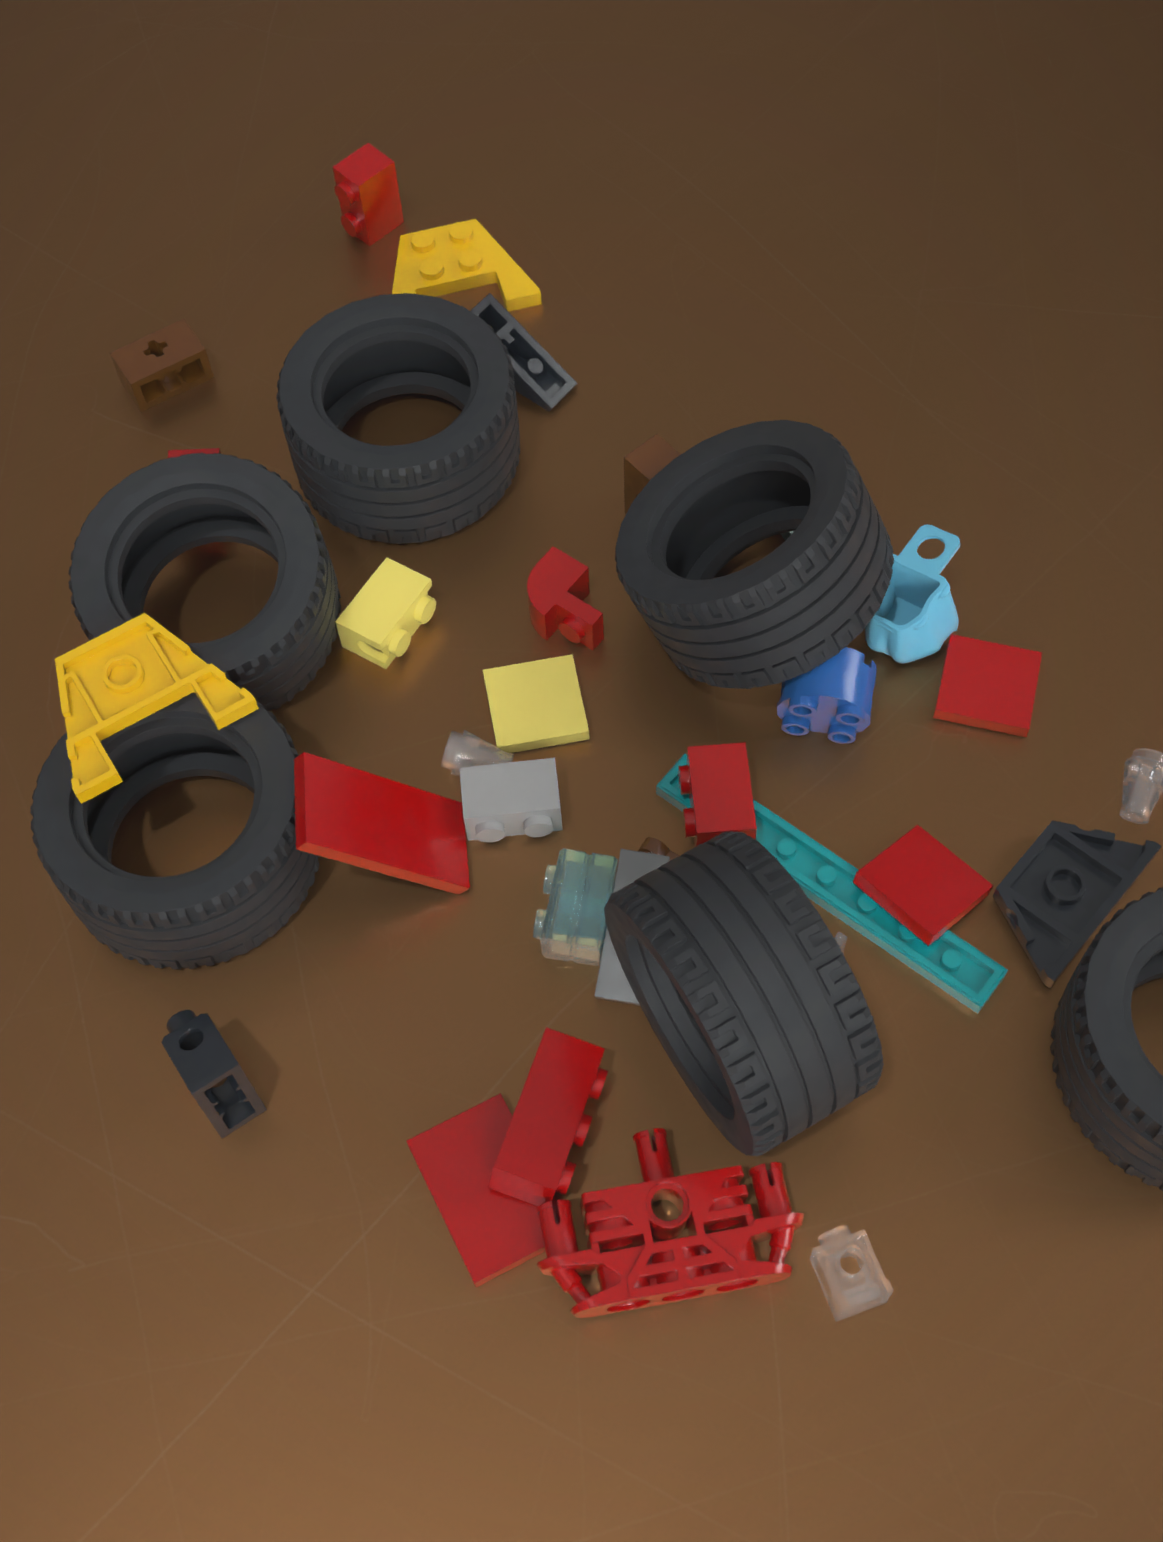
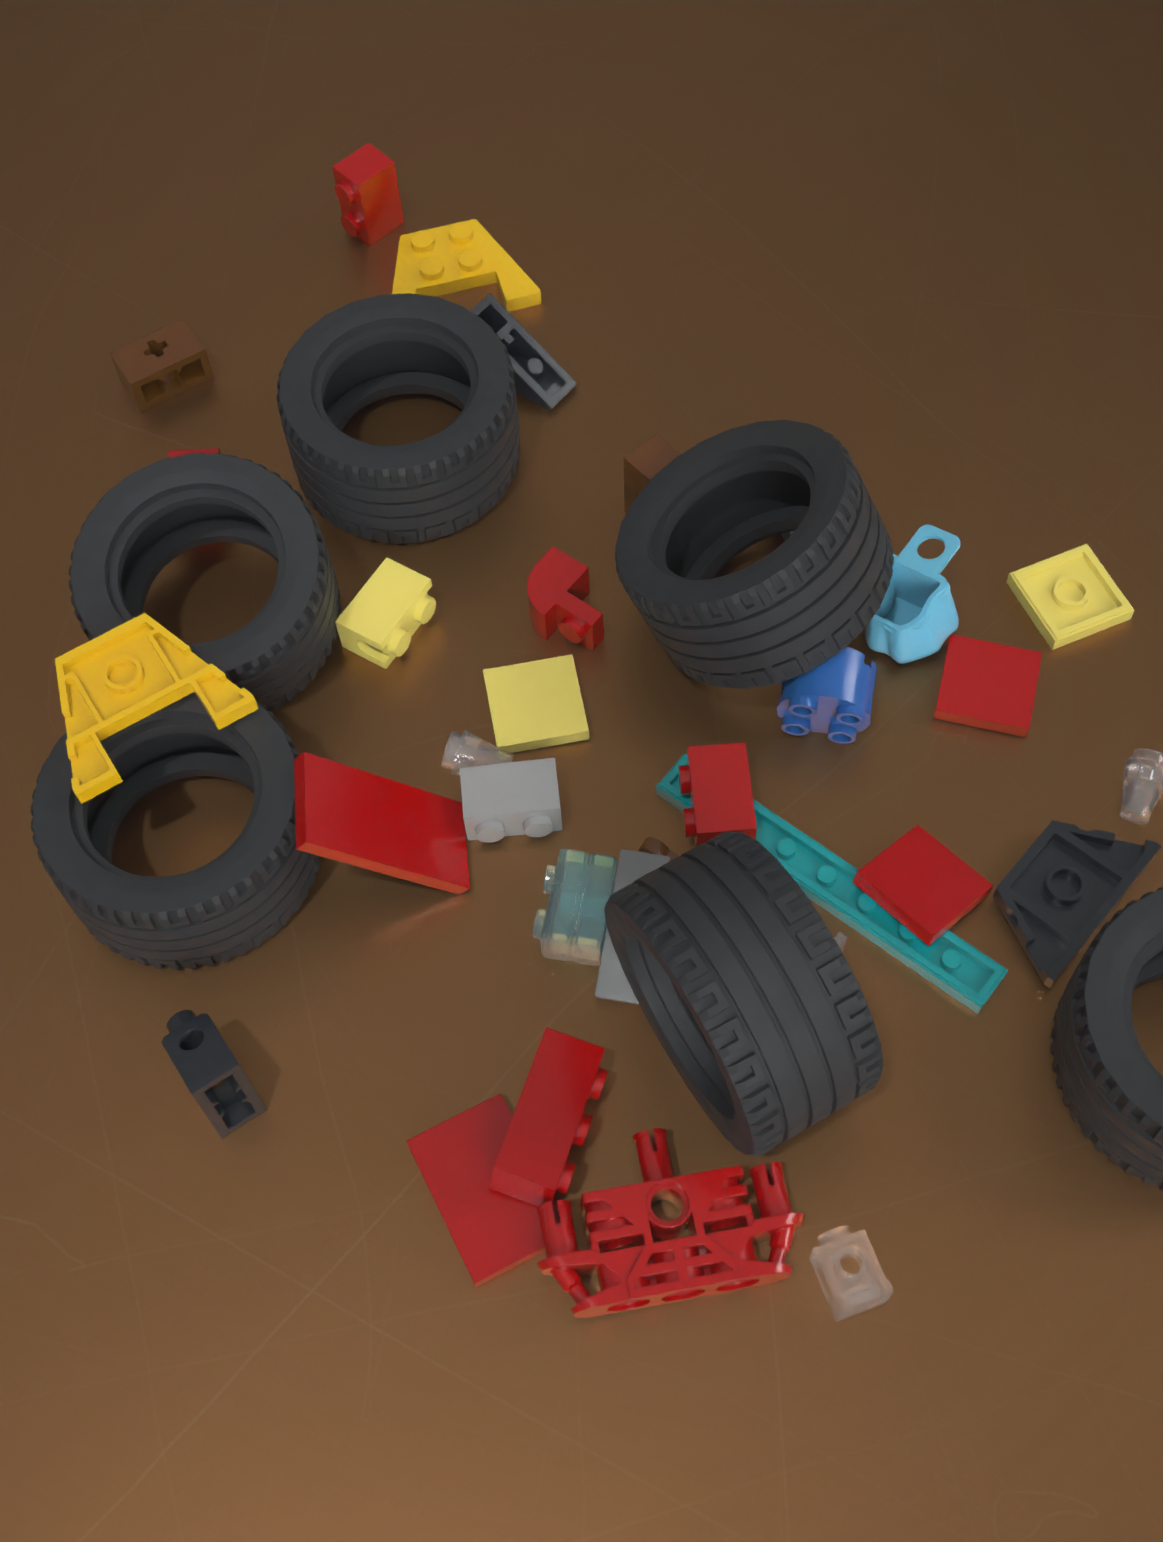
none -> light yellow tile [1006,544,1135,650]

